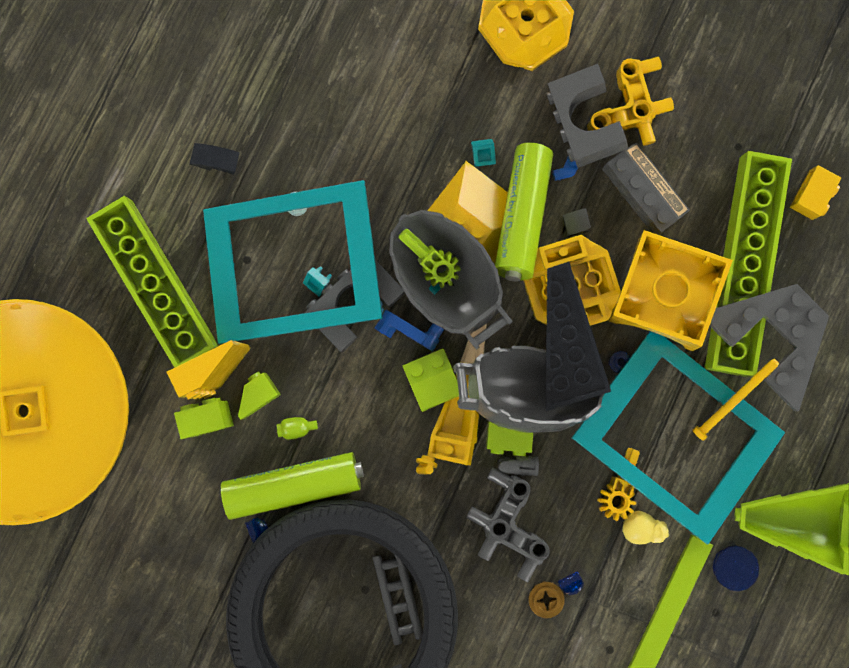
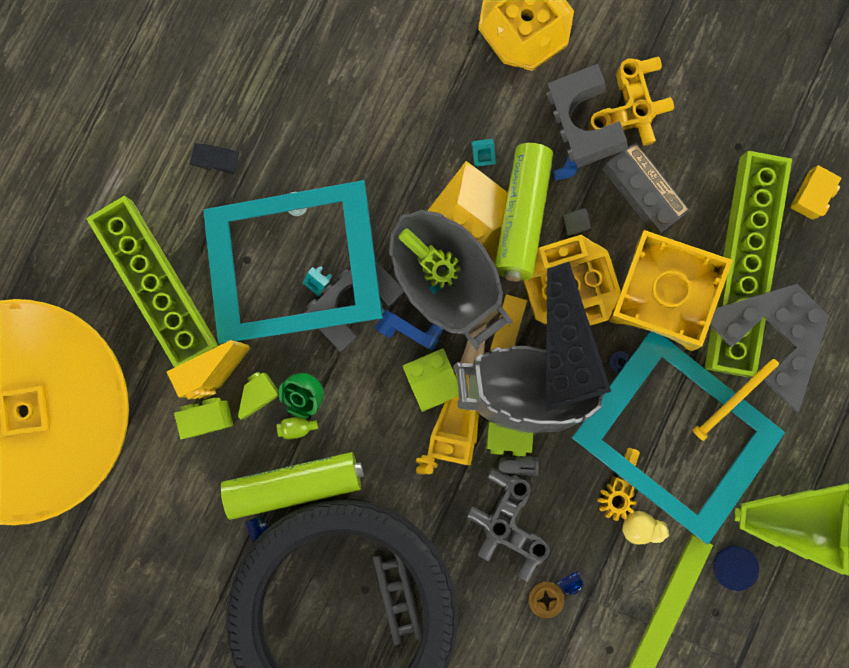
none -> green cylinder [278,373,324,418]
none -> yellow tile [490,294,527,351]

